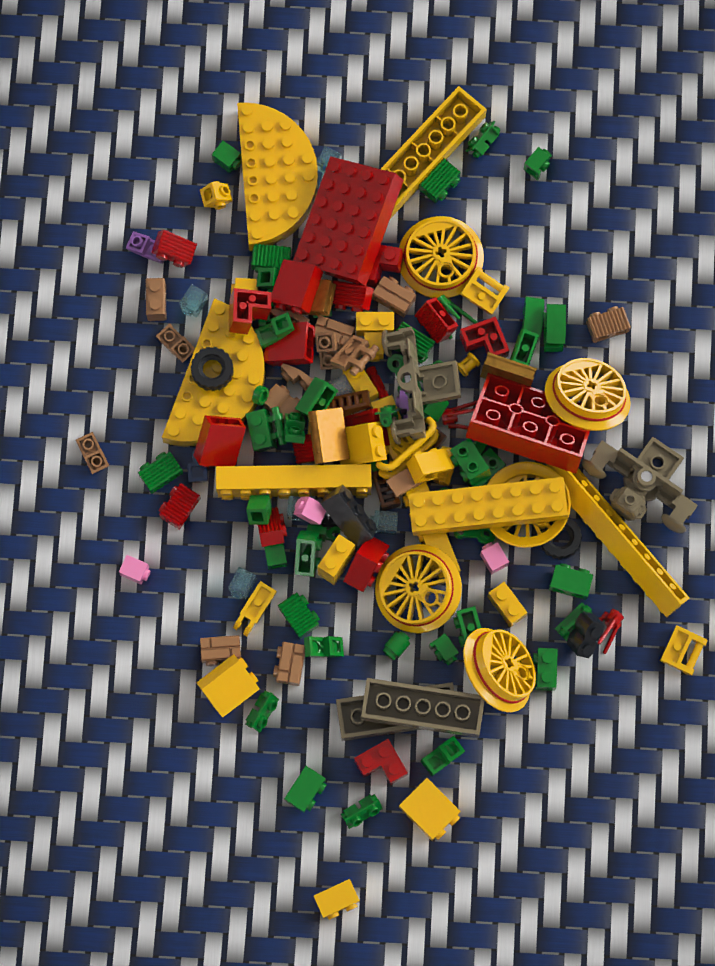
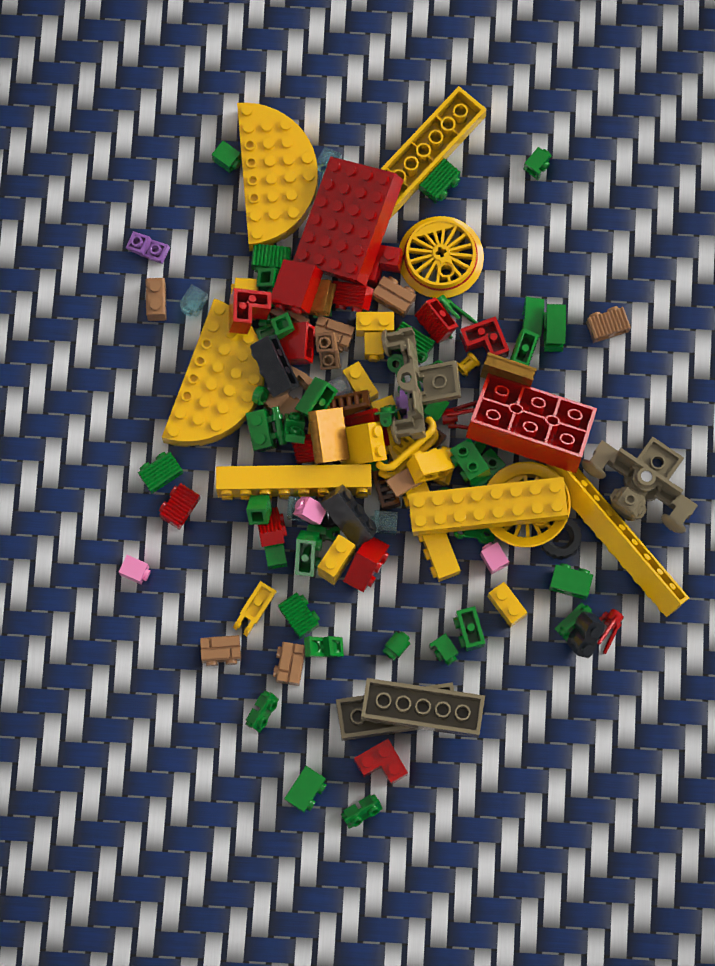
medium nougat slope [76,432,109,474] -> none
red brick [151,229,197,268] -> none
medium nougat slope [155,323,195,363] -> none
dark blue plate [187,449,208,483] -> none
black tyre [191,347,234,391] -> none
red brick [194,415,246,467] -> none
yellow brick [196,654,260,718] -> none
yellow brick [200,181,233,210] -> none
clear light blue brick [228,567,257,599] -> none
yellow brick [314,879,360,920] -> none
medium nougat plate [330,335,379,376] -> none
red axle [366,366,389,399] -> none
yellow piece [375,544,462,633] -> none
yellow brick [399,778,461,841] -> none
green slope [420,736,465,776] -> none
yellow plate [460,266,509,315] -> none
yellow piece [463,628,536,713] -> none
green hinge [465,121,500,158] -> none
green brick [533,648,558,691] -> none
yellow piece [545,358,630,431] -> none
yellow plate [660,625,708,676] -> none
none -> black brick [250,335,300,398]

